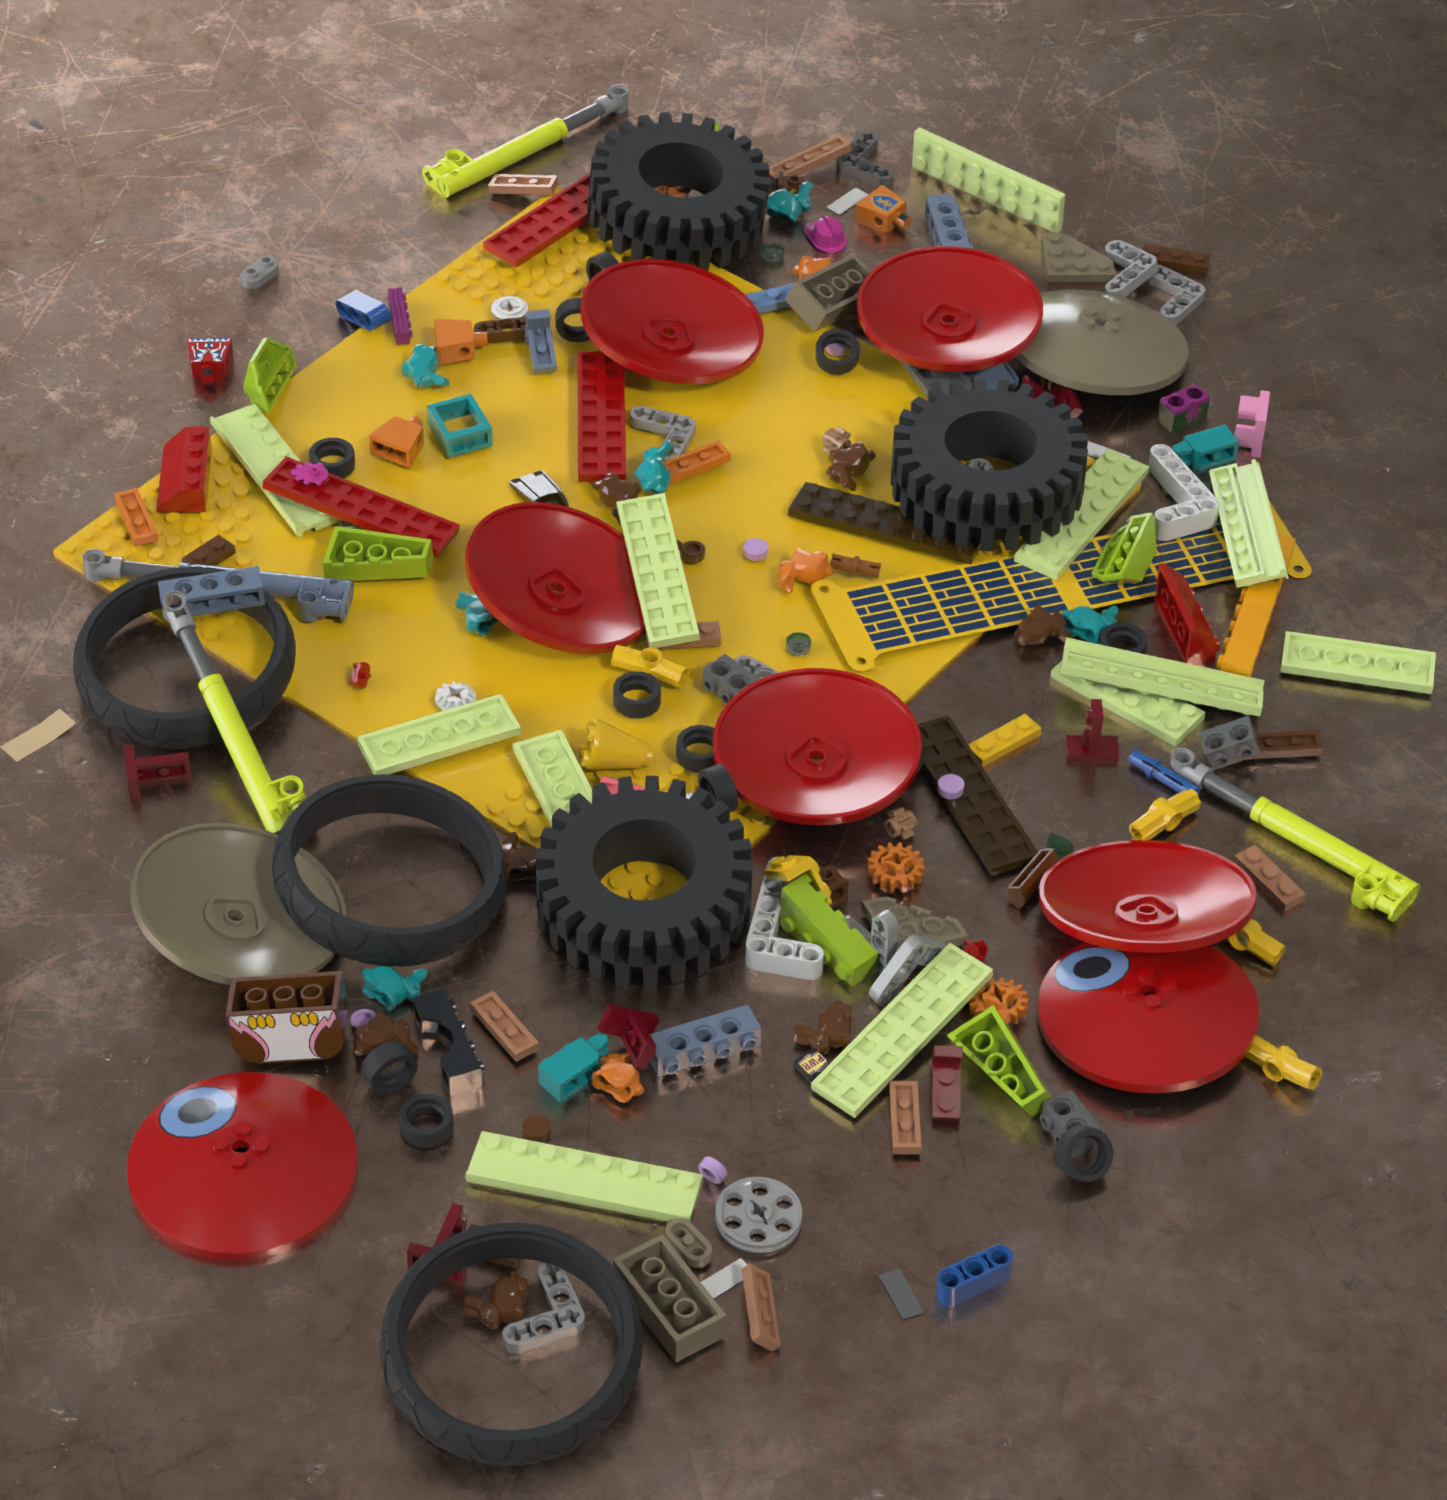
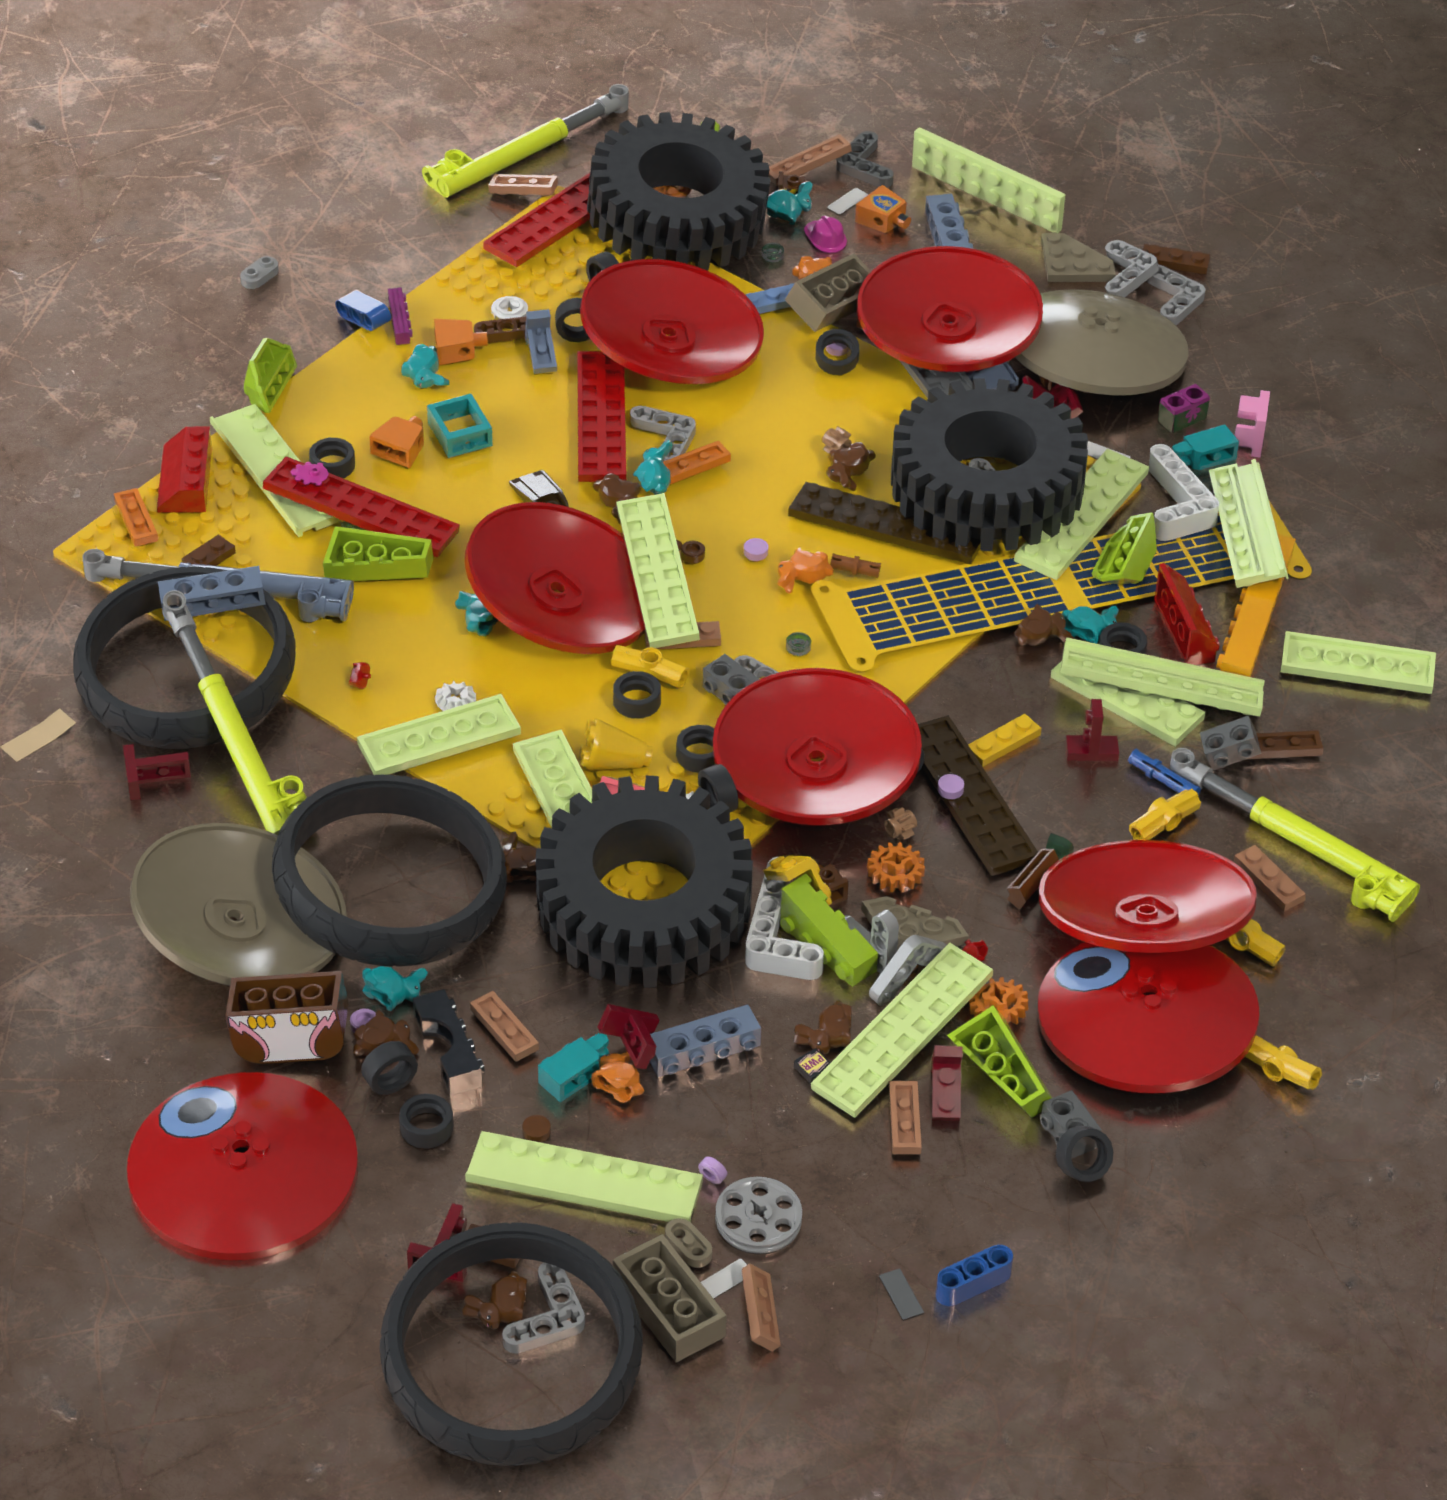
red torso [187,337,233,385] -> none

